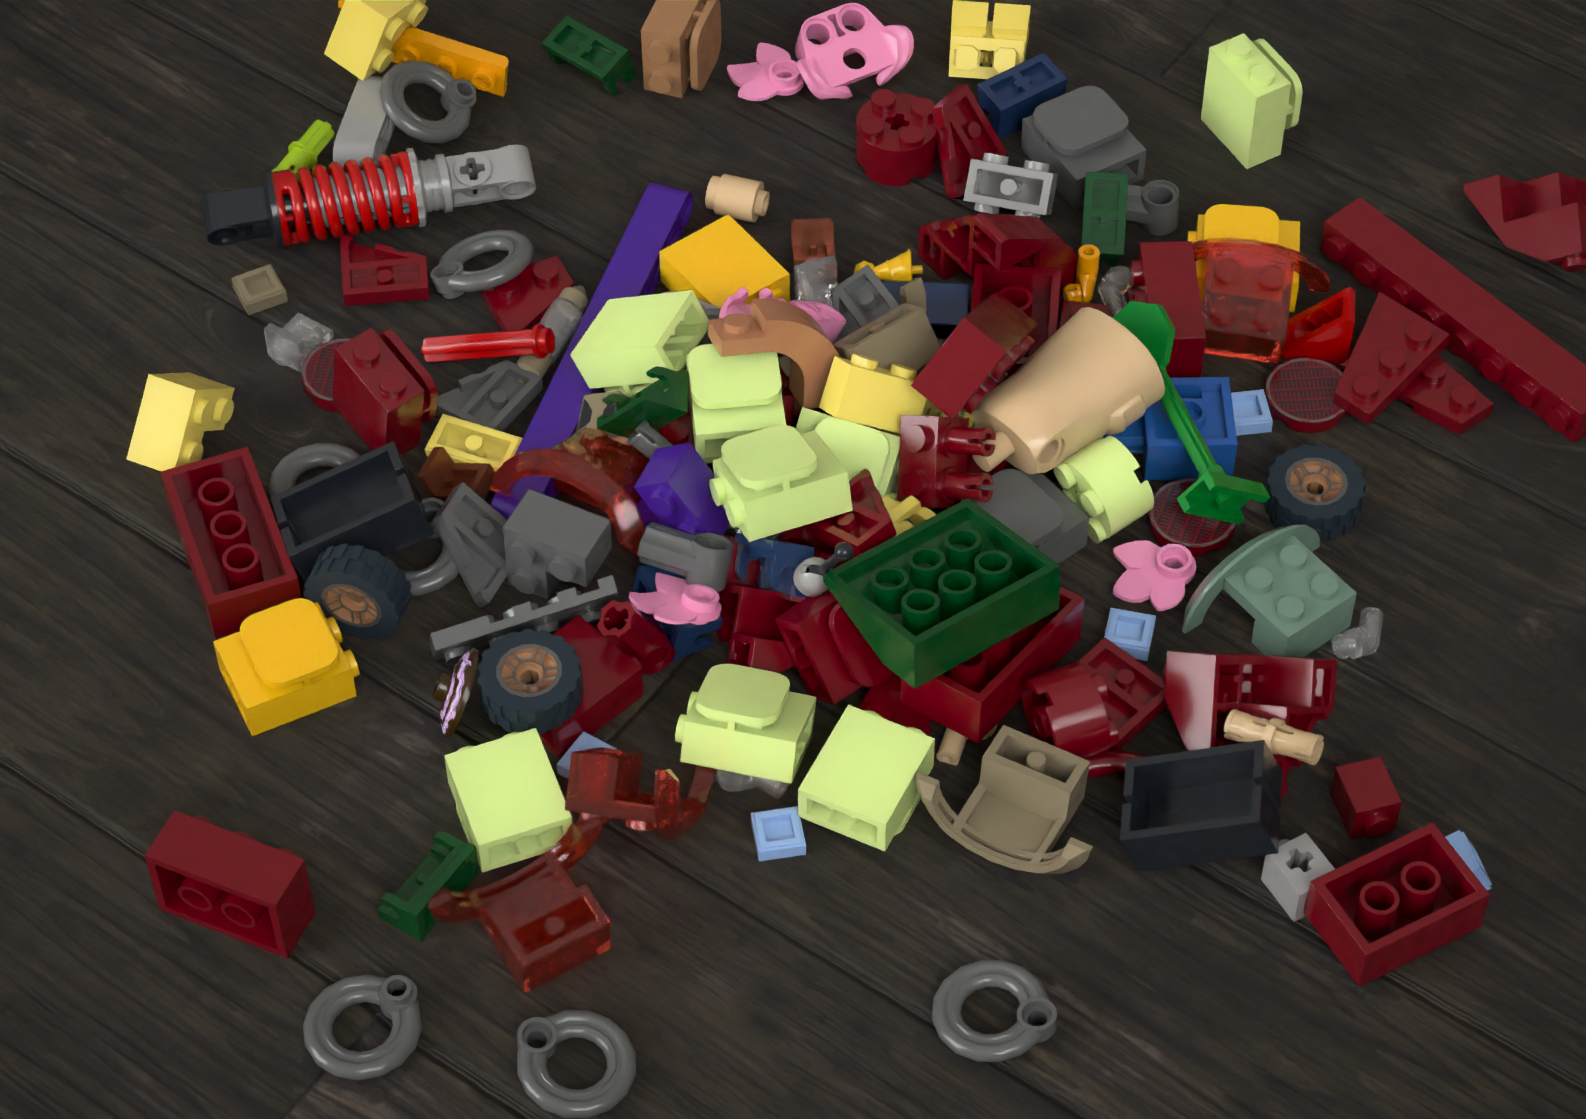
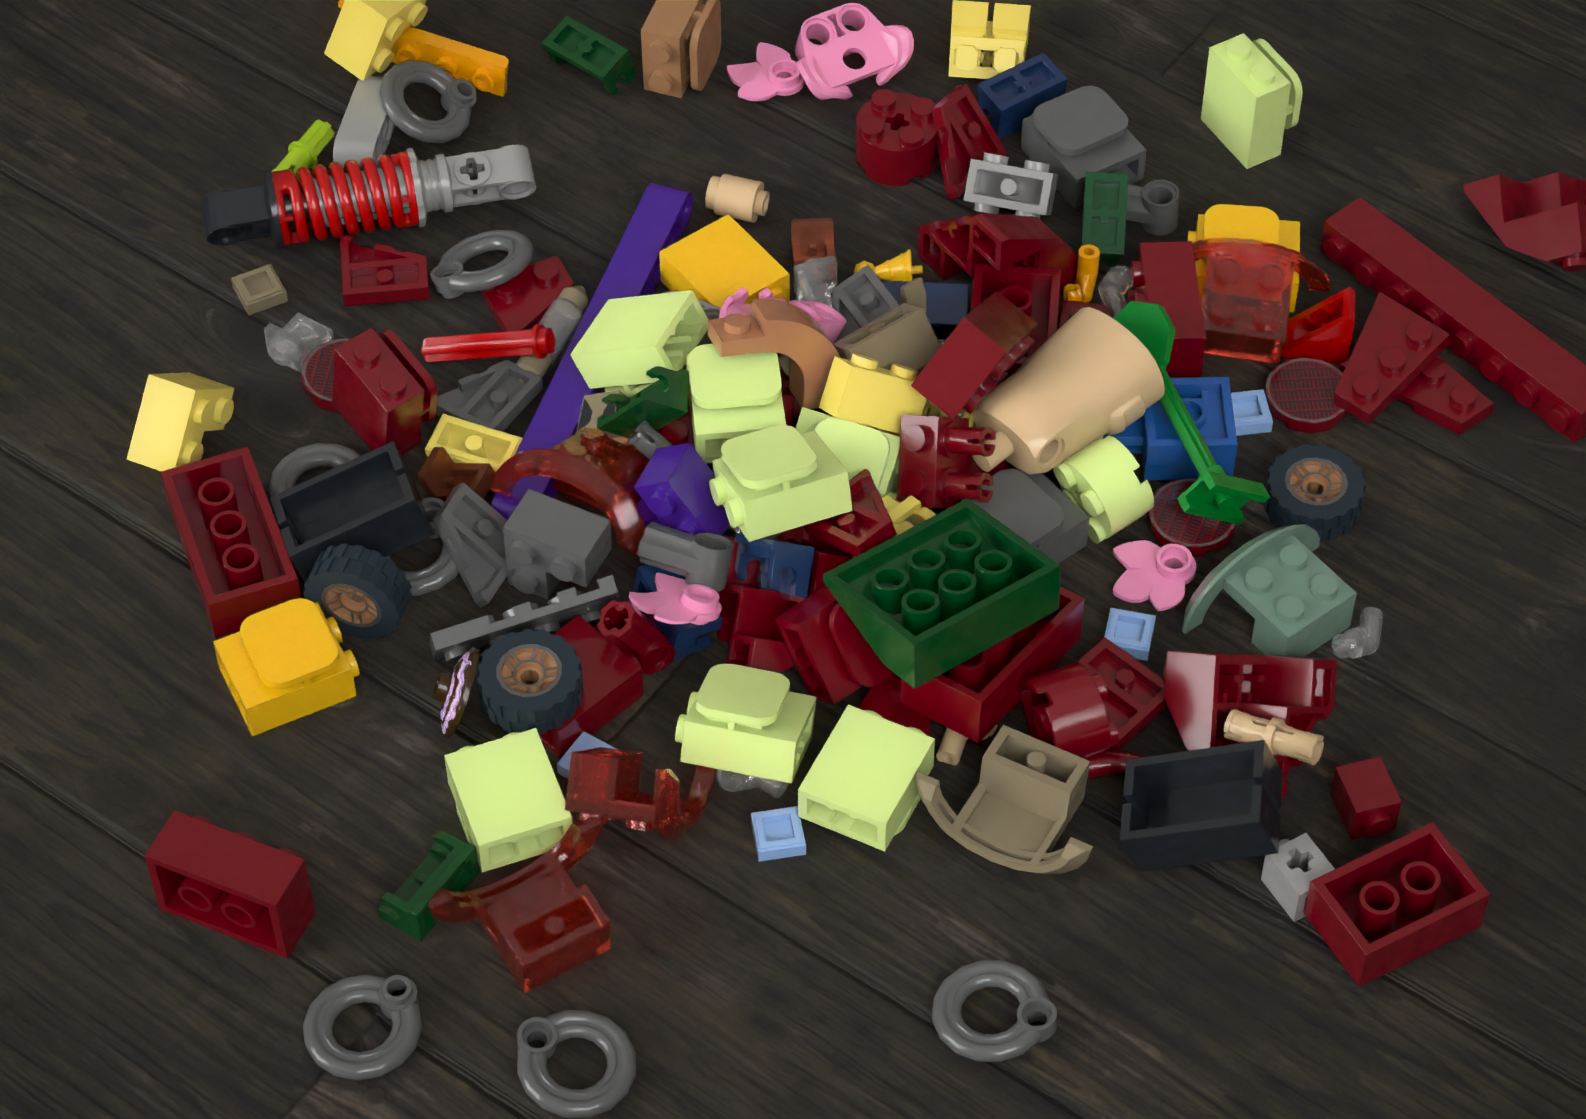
light grey hinge [793,542,853,597] -> none
light blue tile [1445,830,1492,890] -> none

